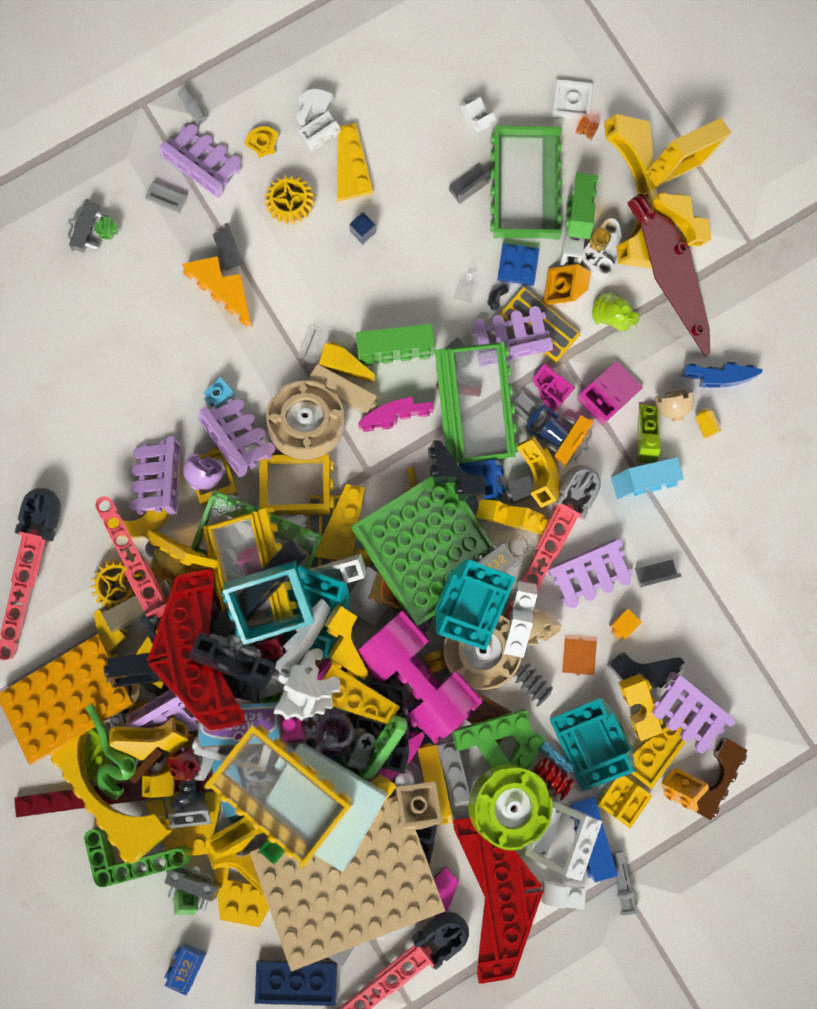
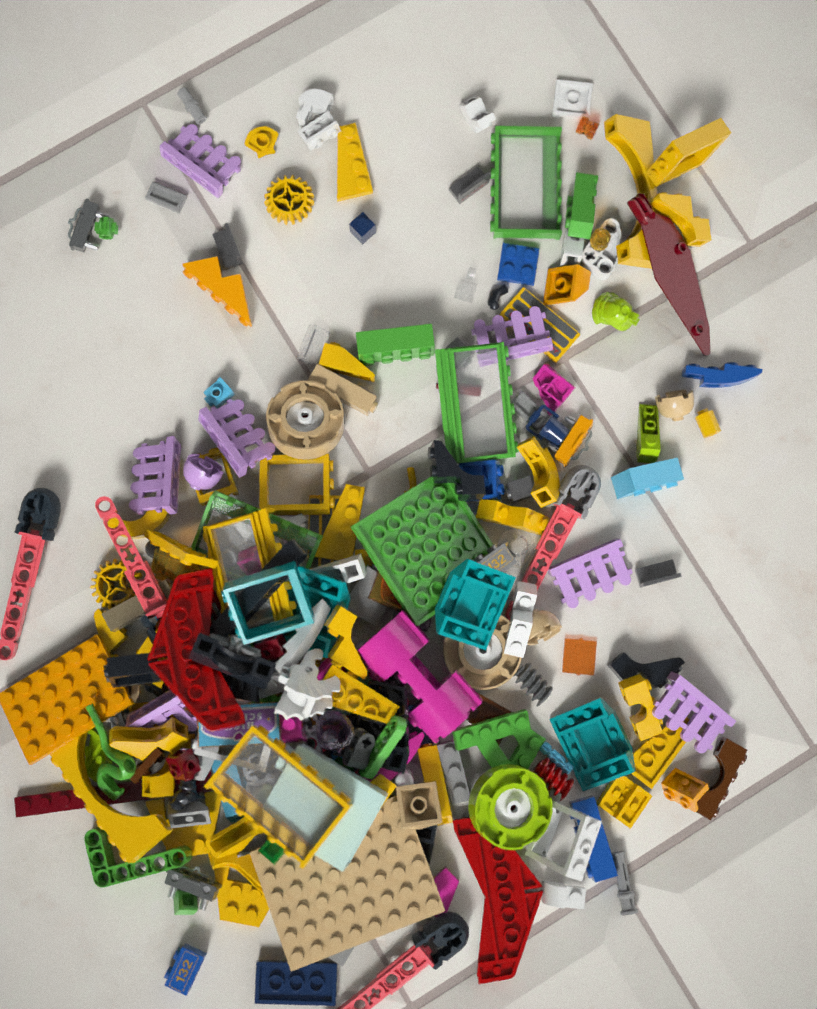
dark pink slope [358,397,433,432] -> none
yellow wheel [424,649,447,673] -> none
dark pink slope [576,361,643,426] -> none
light orange brick [609,608,642,640] -> none

